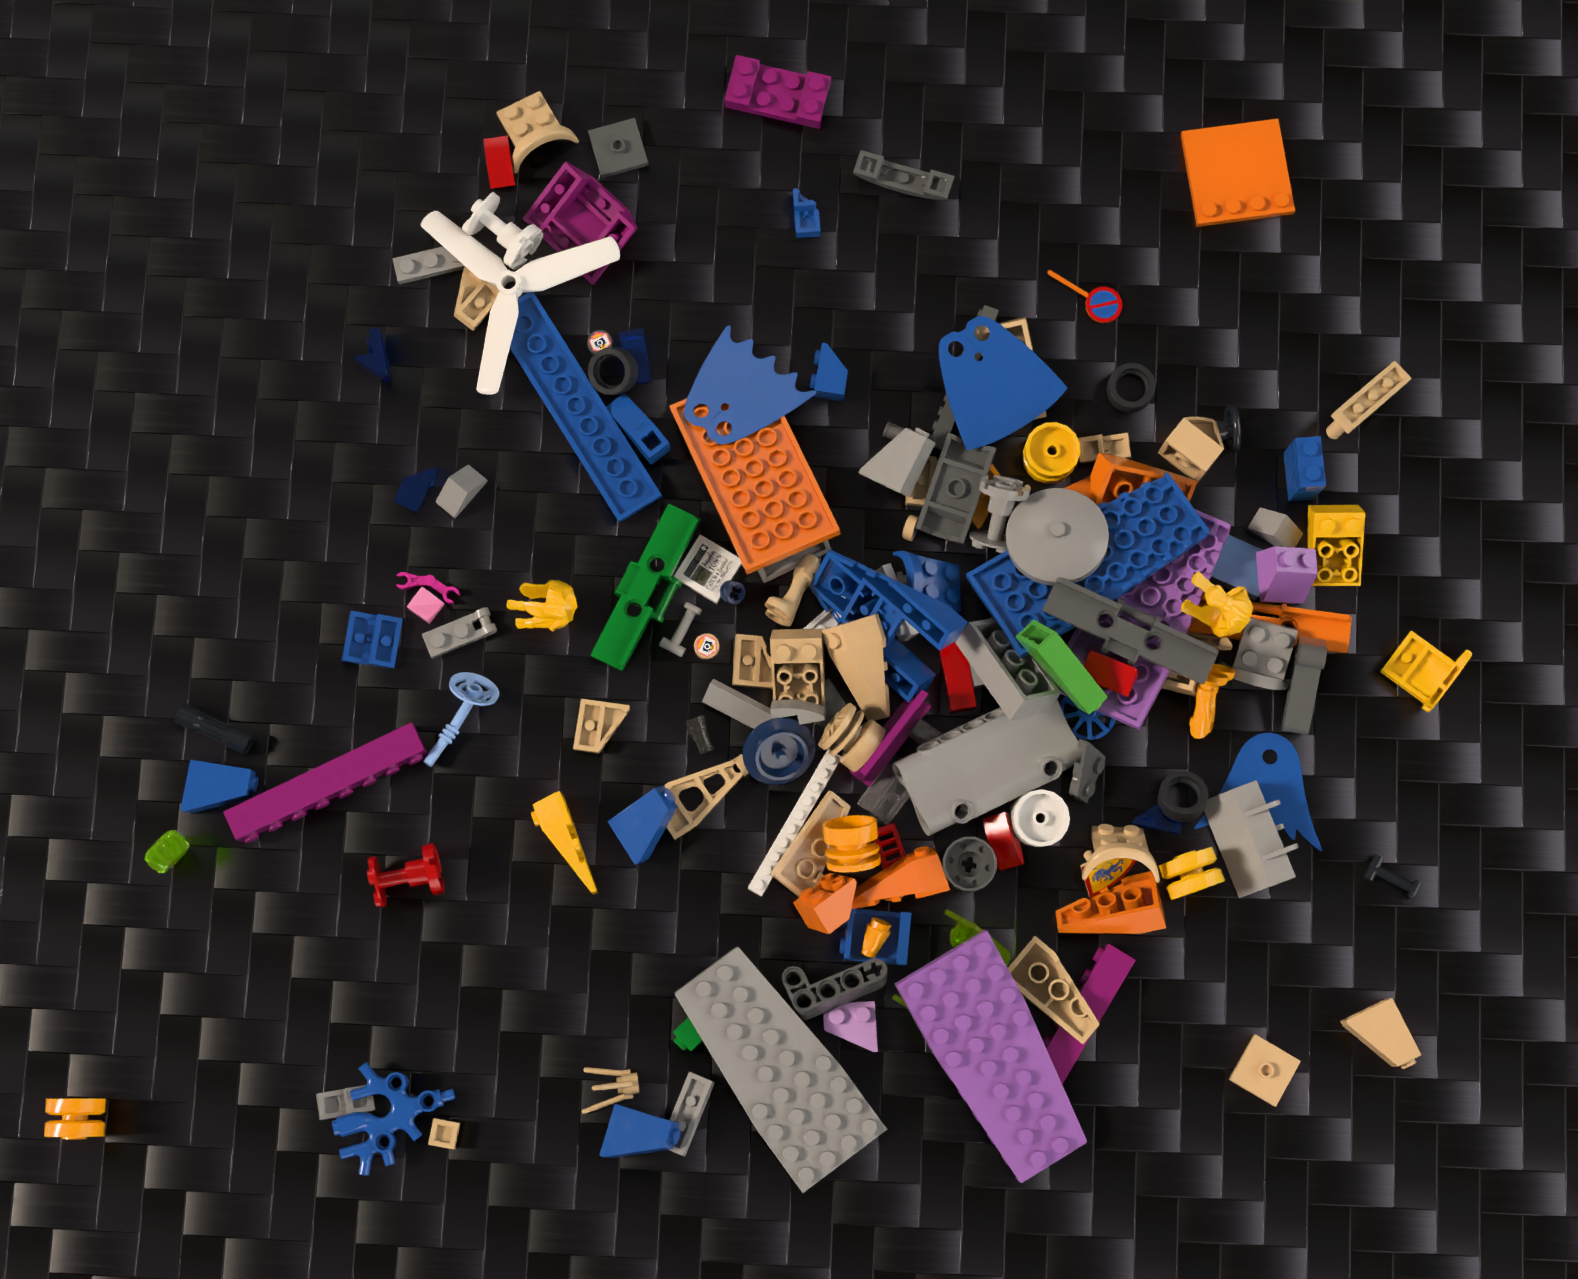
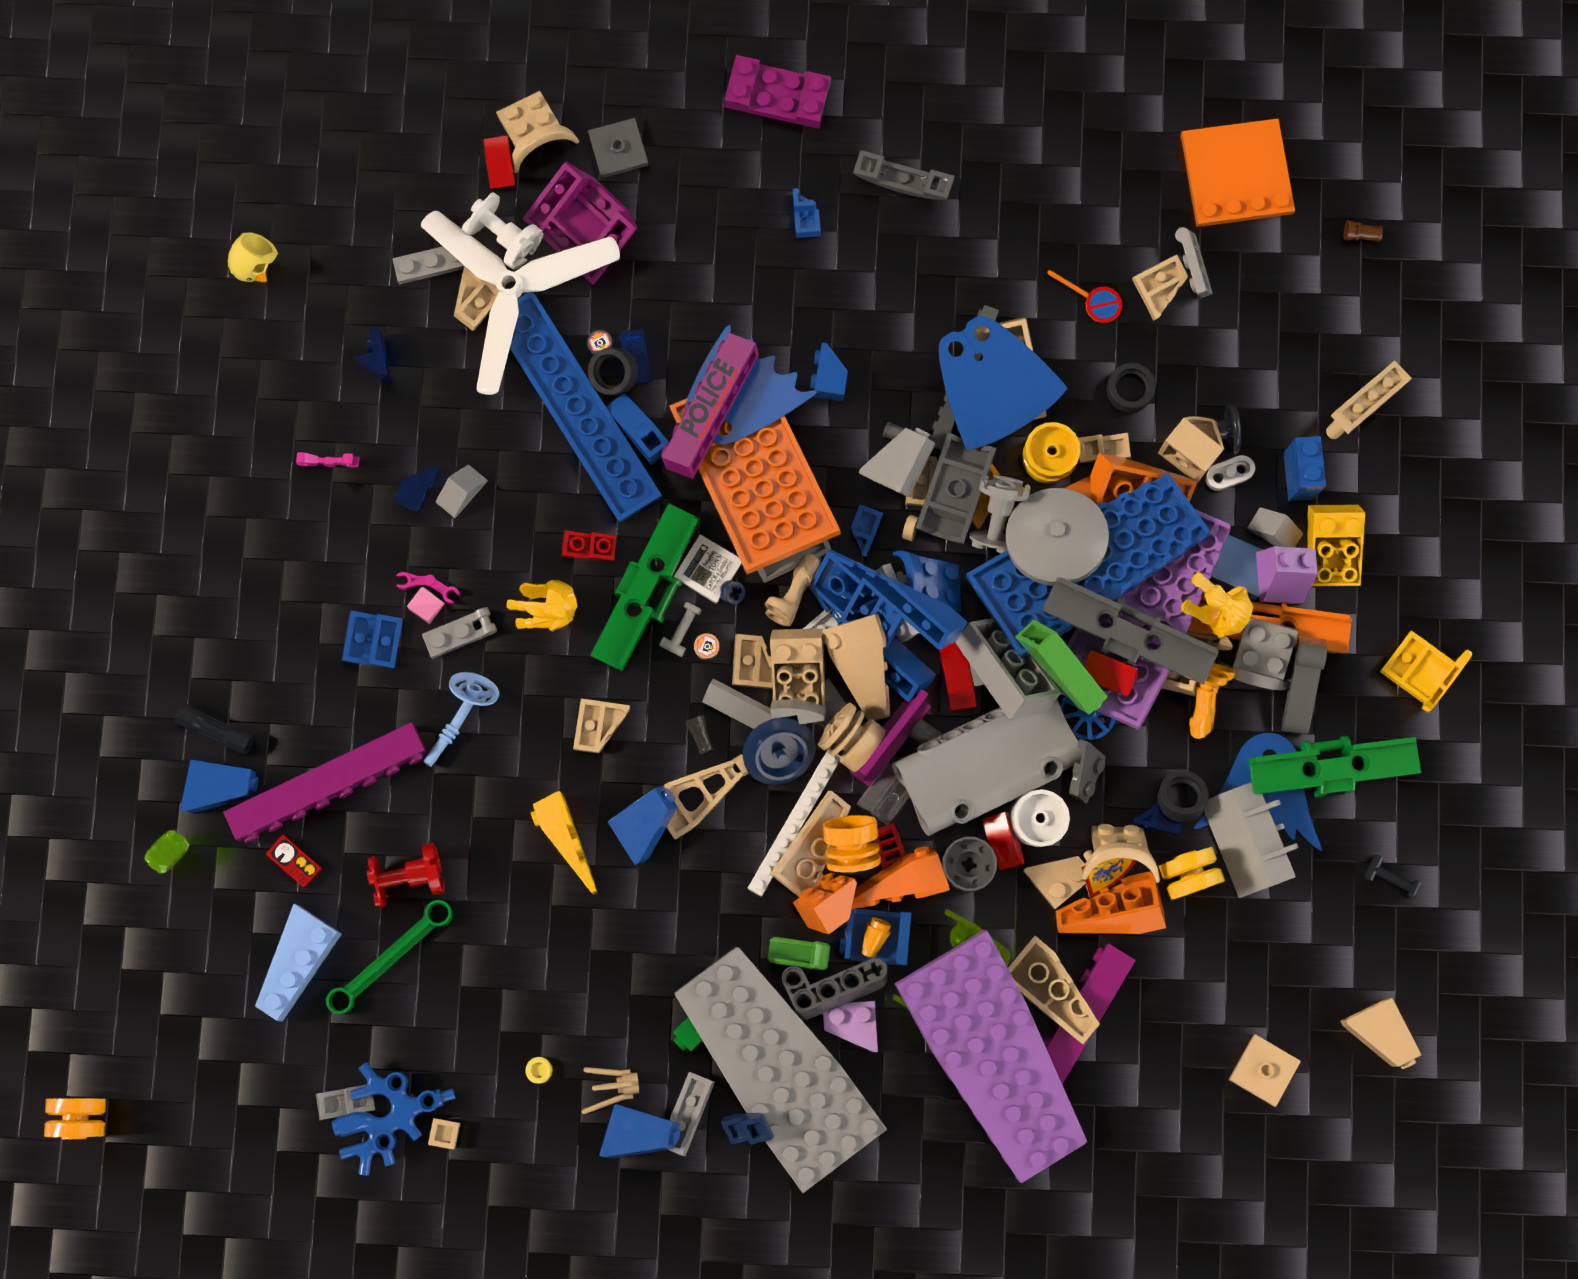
none -> light yellow piece [227,233,278,283]
none -> light blue wedge [255,904,342,1021]
none -> tile [266,835,322,888]
none -> dark pink piece [296,452,359,467]
none -> green piece [326,900,453,1014]
none -> light yellow tile [526,1057,552,1084]
none -> red slope [561,530,617,561]
none -> magenta brick [661,333,759,479]
none -> dark blue slope [721,1113,774,1145]
none -> bright green animal [768,937,830,970]
none -> blue slope [851,504,884,557]
none -> tan wing [1023,856,1085,909]
none -> tan wing [1132,255,1188,320]
none -> light grey plate [1175,227,1213,297]
none -> white plate [1205,455,1255,491]
none -> green piece [1248,736,1421,798]
none -> reddish brown pin [1344,220,1383,242]

